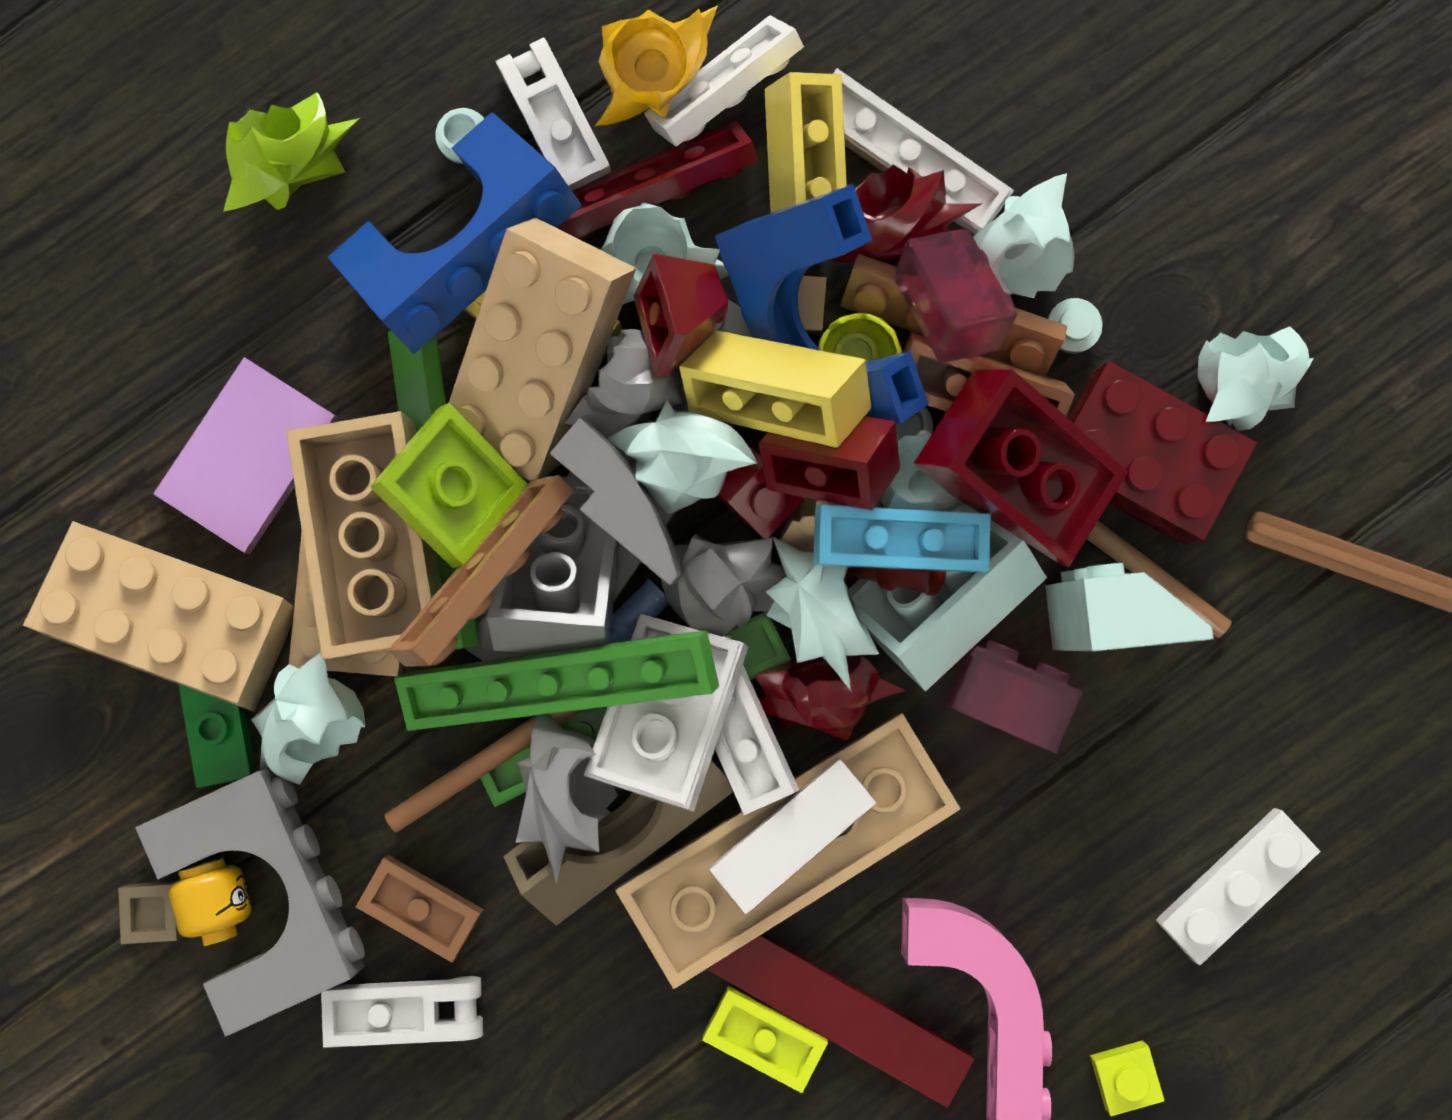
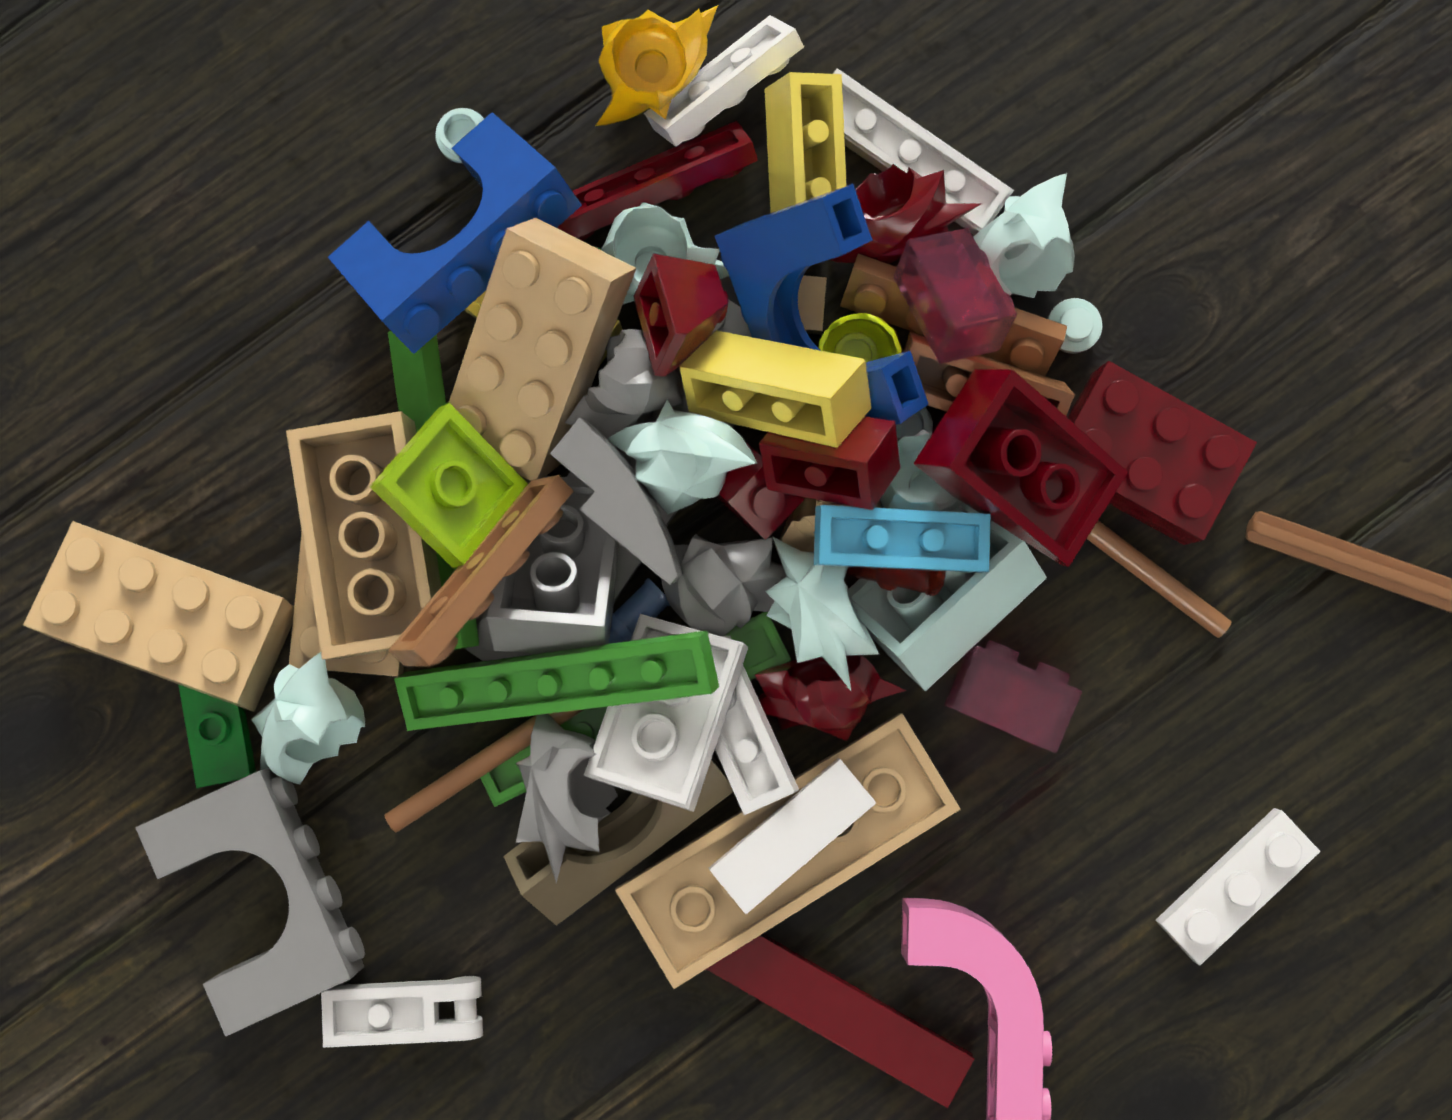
dark tan plate [118,881,183,944] -> none
lavender tile [153,357,340,554] -> none
yellow head [168,858,252,946] -> none
lime hair [223,92,360,212] -> none
medium nougat plate [356,855,484,962] -> none
white plate [496,37,611,191] -> none
neon yellow plate [702,985,828,1093] -> none
light aqua slope [1045,563,1213,651] -> none
neon yellow plate [1090,1040,1165,1116] -> none
light aqua hair [1198,326,1314,431] -> none

